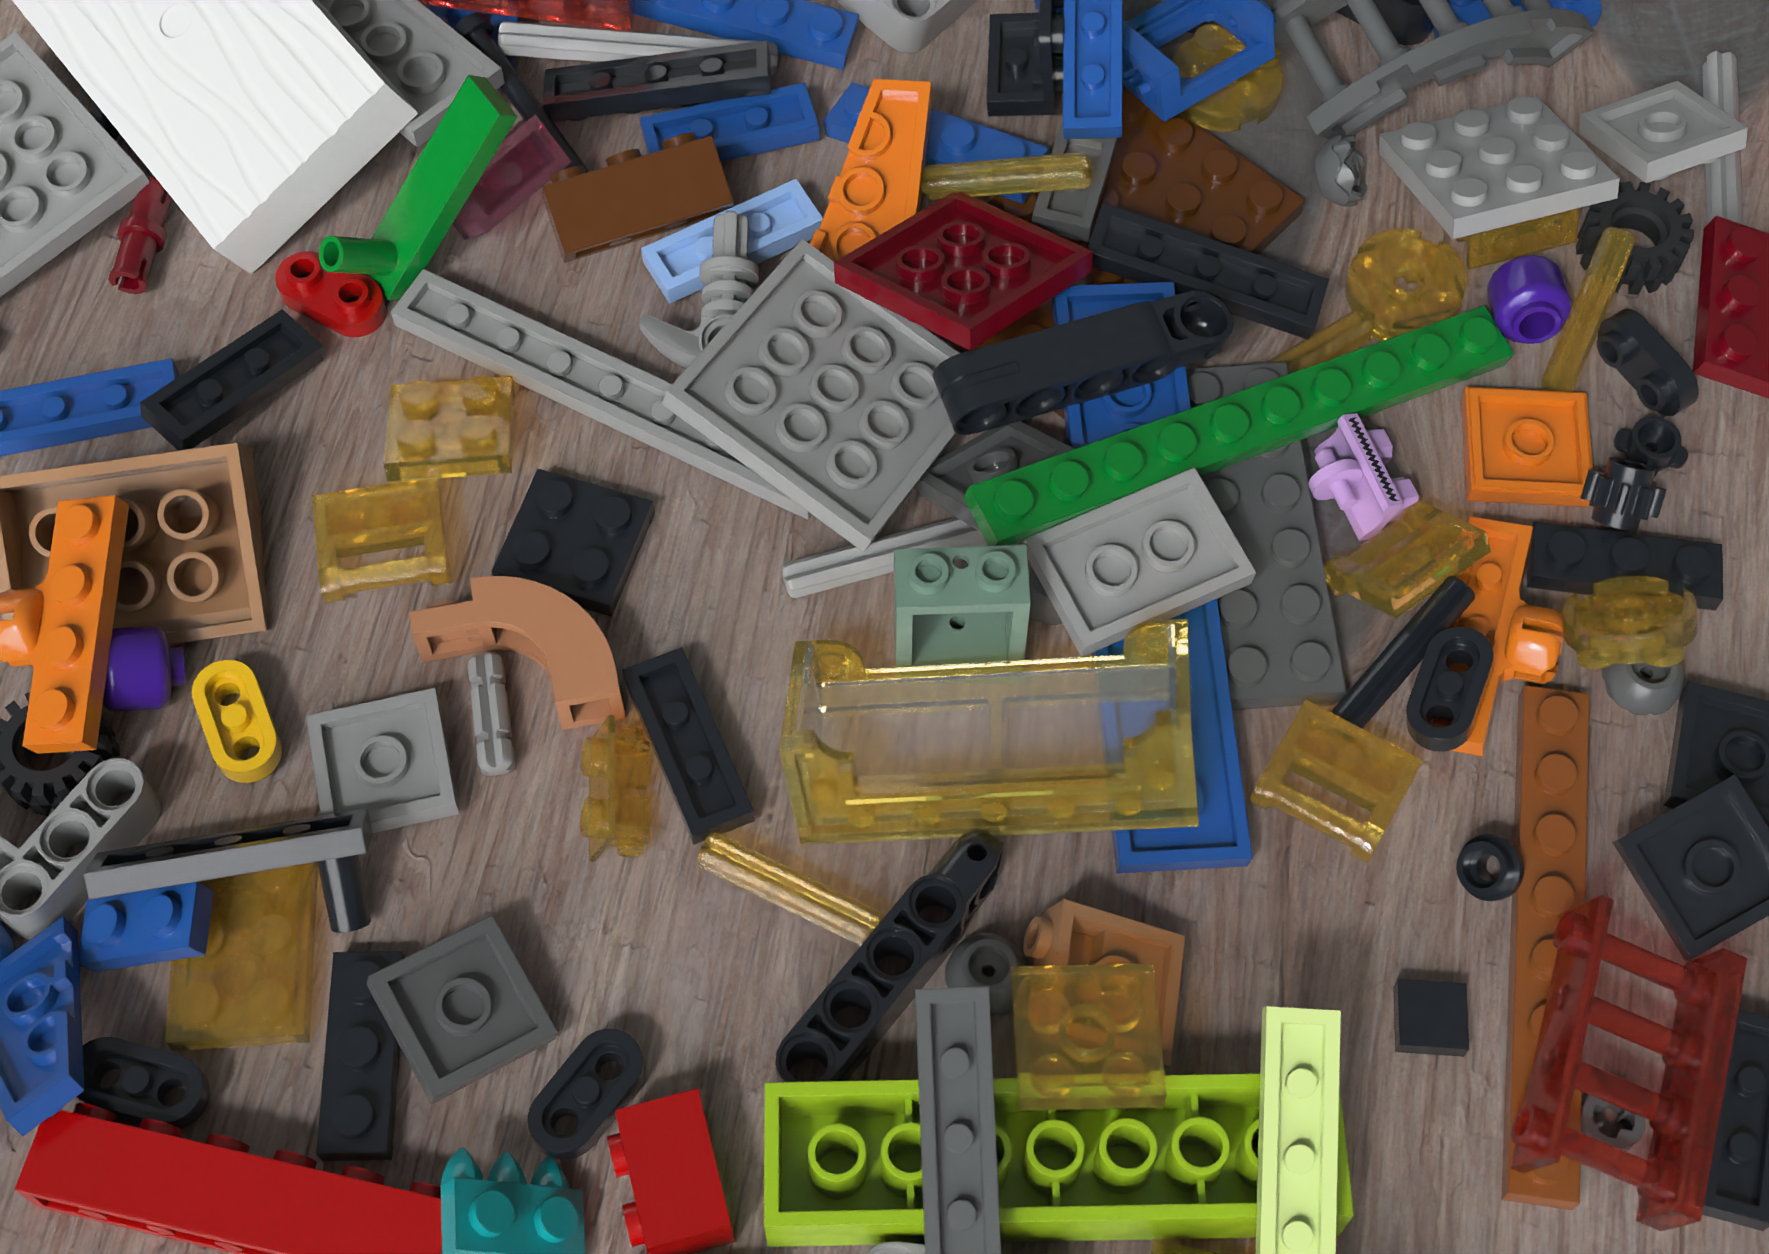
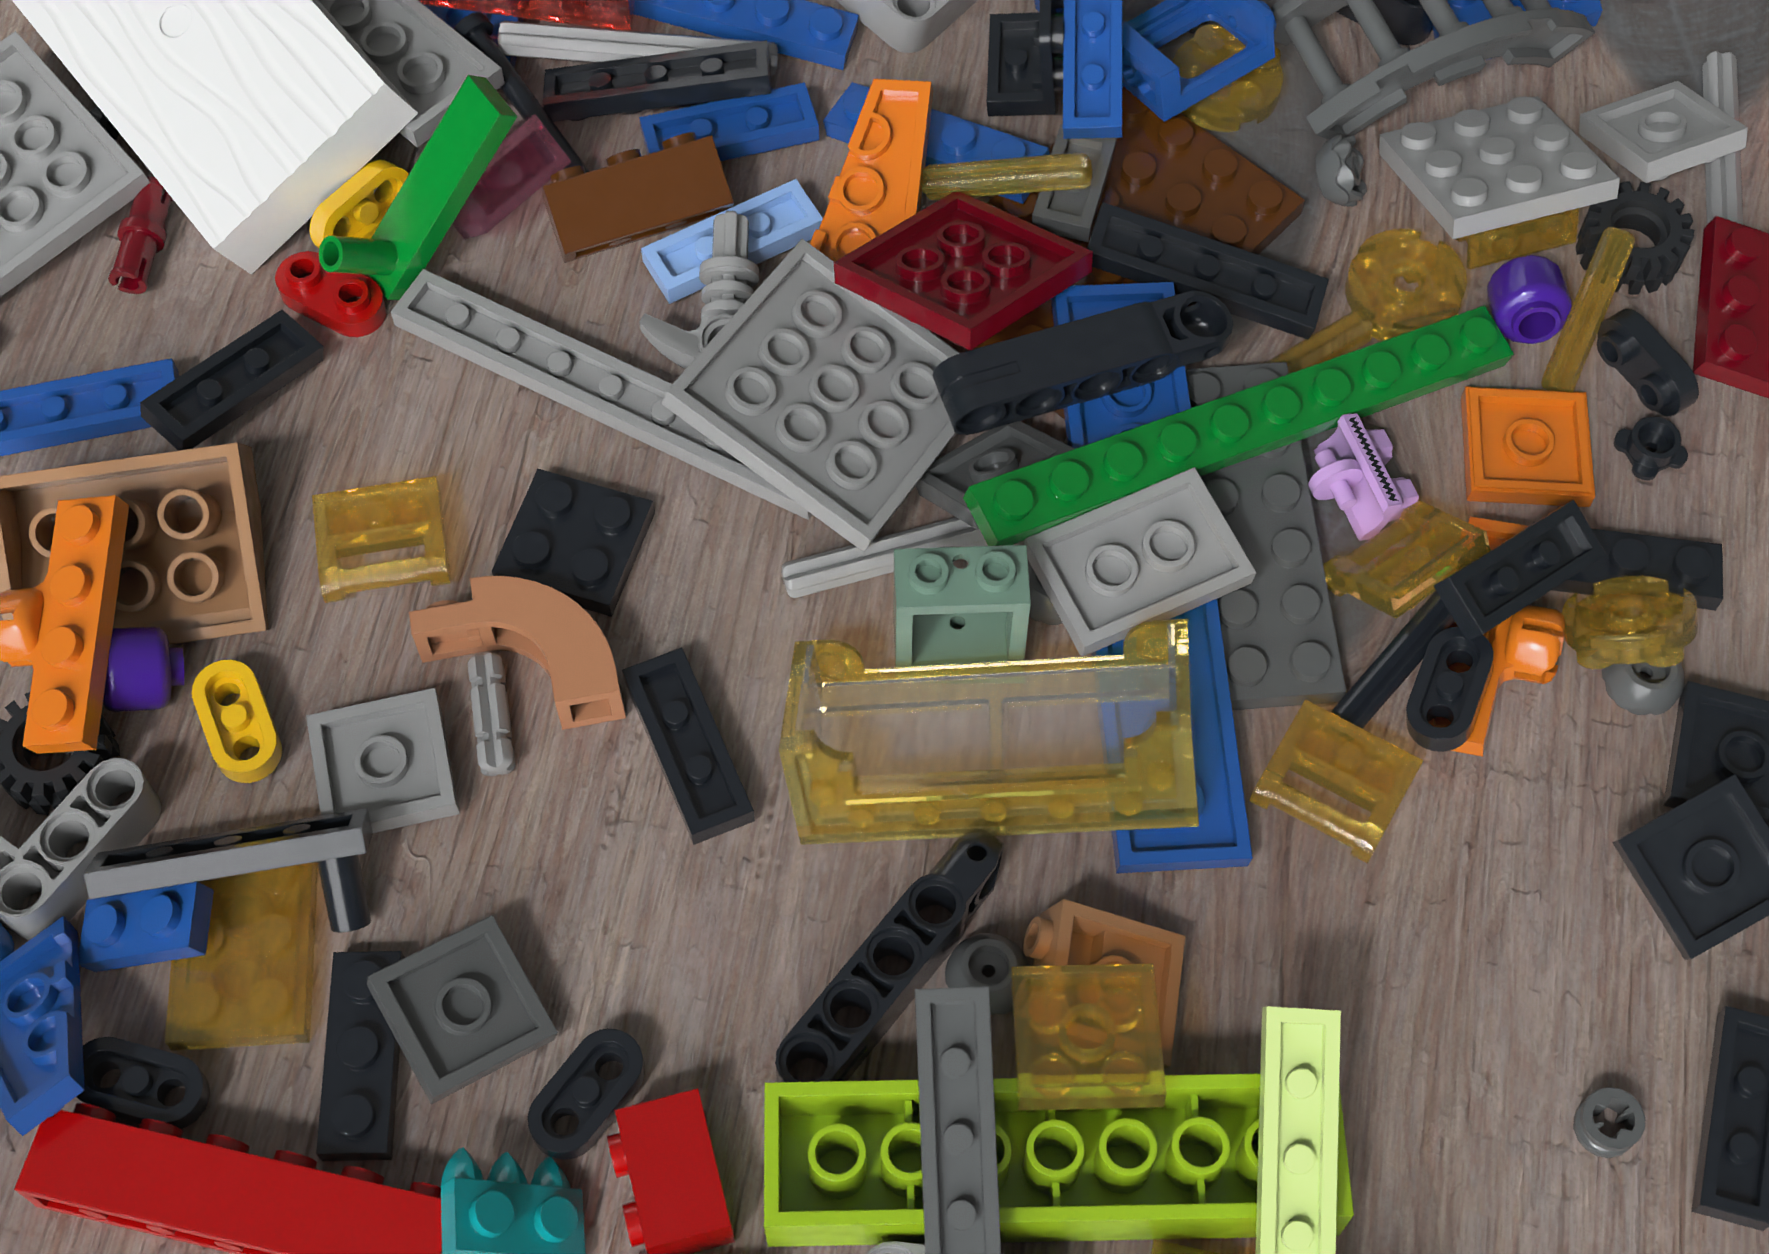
clear yellow plate [383,376,515,482] -> none
clear yellow hinge [580,715,650,862] -> none
clear yellow axle [697,833,883,946] -> none
black tile [1393,979,1469,1057] -> none
black plate [1456,834,1524,901] -> none
dark orange plate [1501,685,1589,1210] -> none
clear red fence [1510,895,1748,1232] -> none
black gear [1581,457,1667,531] -> none
none -> yellow plate [310,160,409,248]
none -> black plate [1433,500,1607,642]

